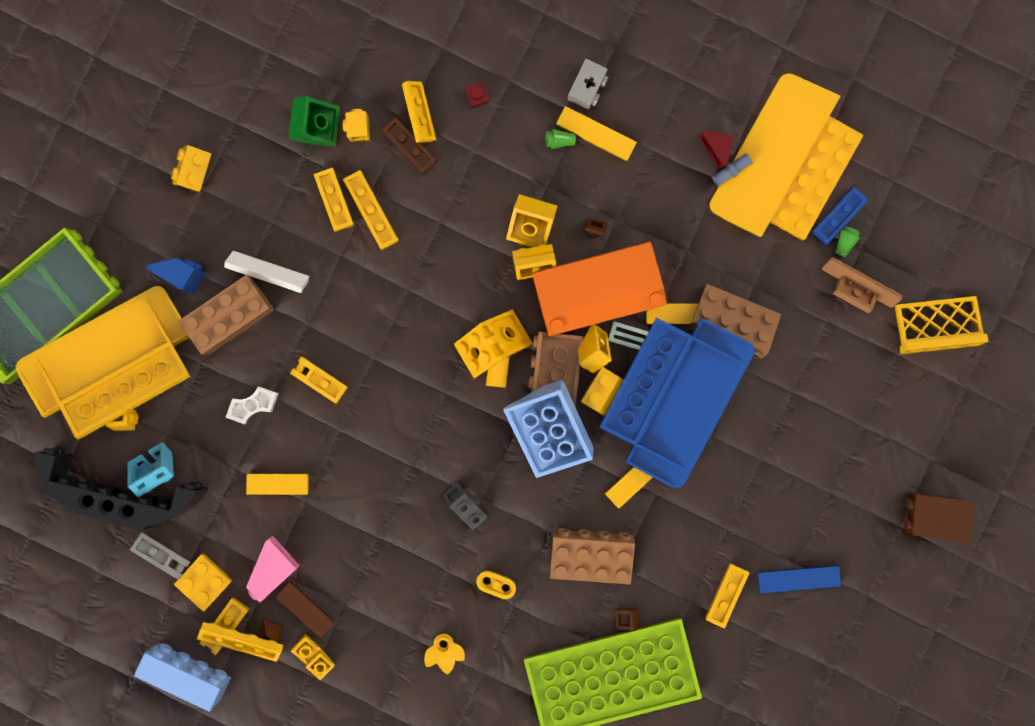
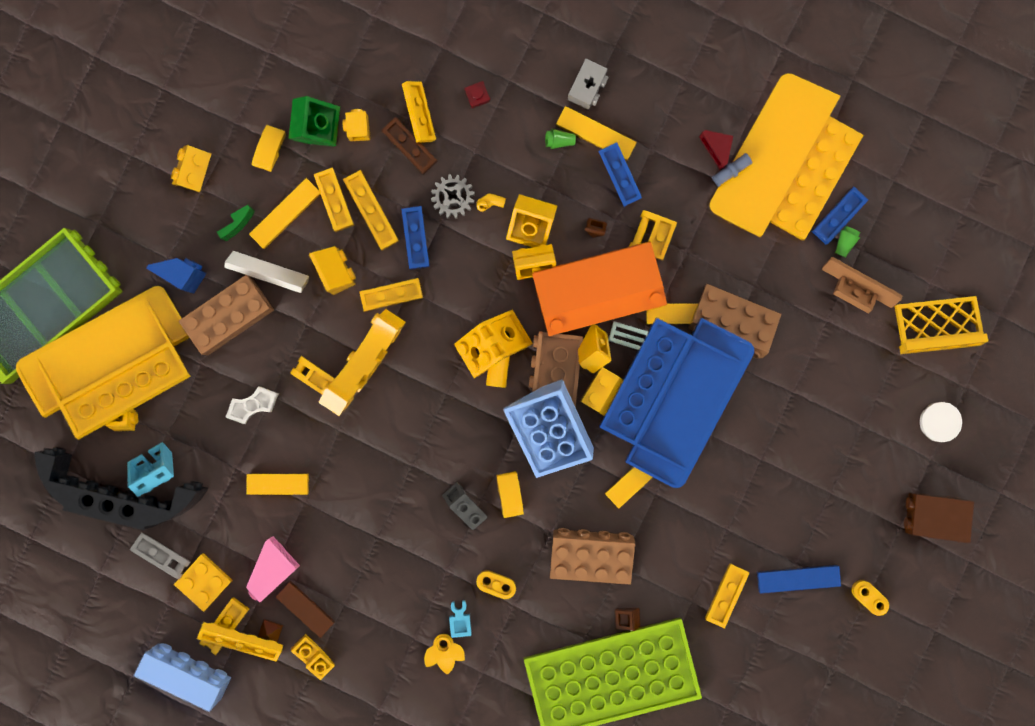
none -> green slope [217,205,255,241]
none -> yellow tile [249,178,321,249]
none -> yellow slope [252,125,286,172]
none -> yellow slope [309,246,356,295]
none -> yellow brick [319,309,406,416]
none -> yellow tile [359,278,423,311]
none -> blue plate [401,206,430,269]
none -> light grey gear [431,174,475,219]
none -> medium azure plate [449,600,472,638]
none -> yellow arm [477,193,506,212]
none -> yellow slope [496,471,524,518]
none -> blue plate [599,142,642,206]
none -> yellow plate [629,210,677,261]
none -> yellow plate [852,580,889,616]
none -> white tile [919,402,962,442]

